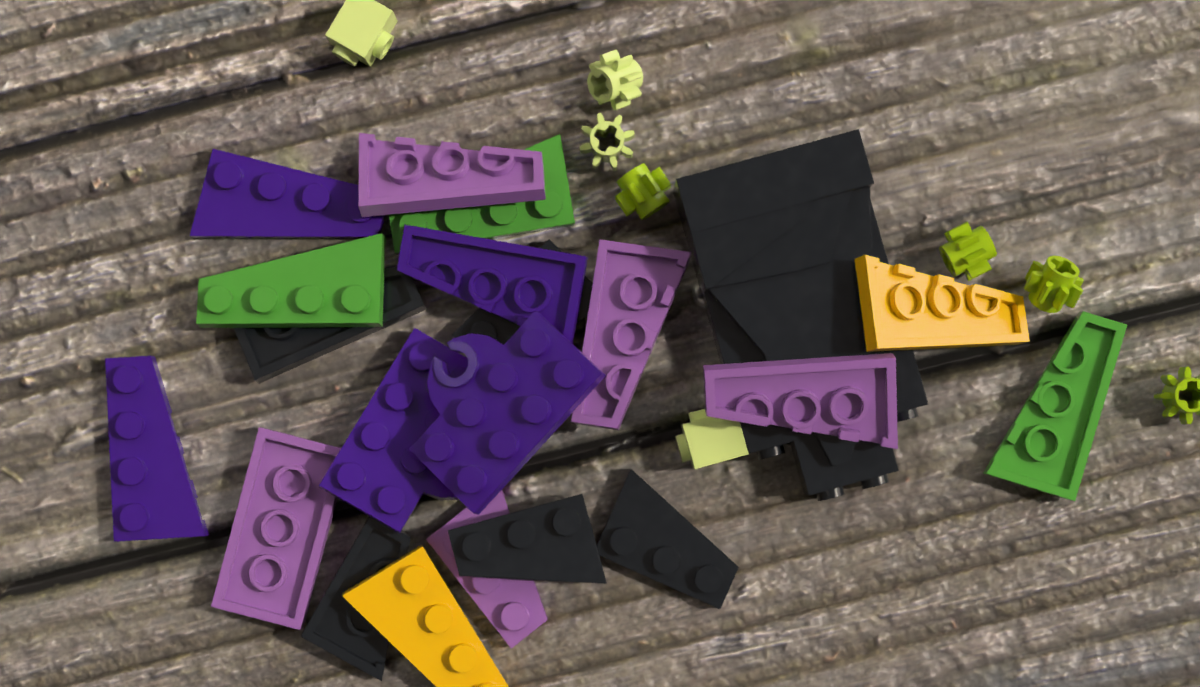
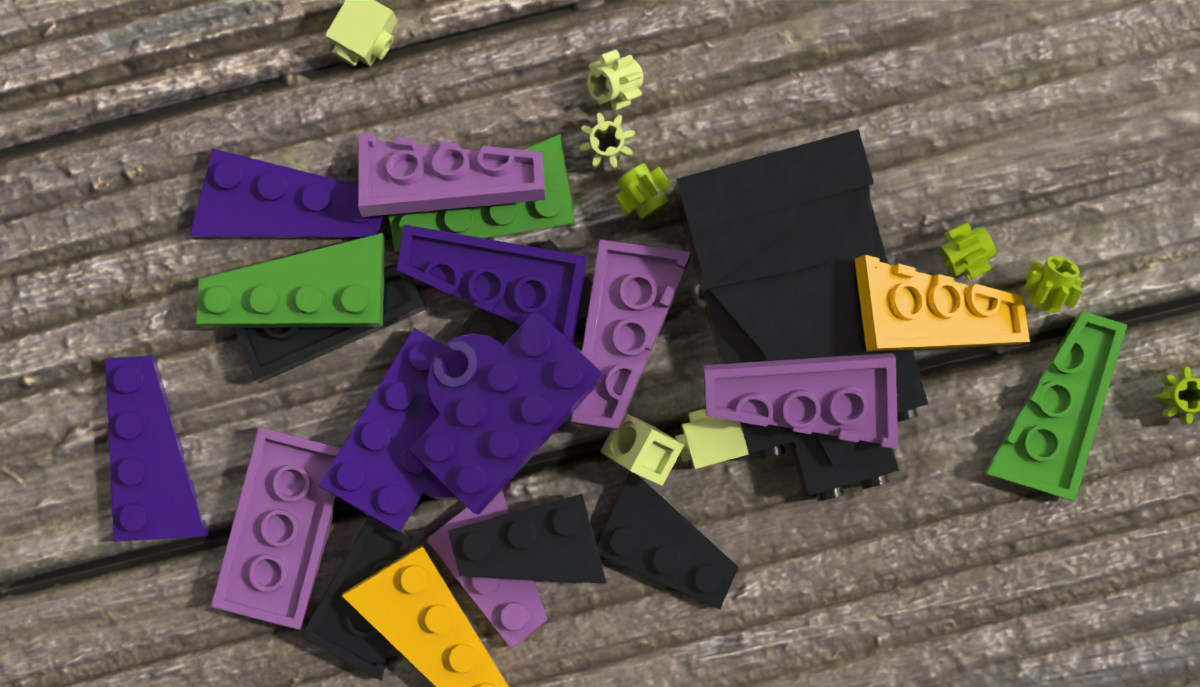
none -> yellowish green brick [600,413,684,486]

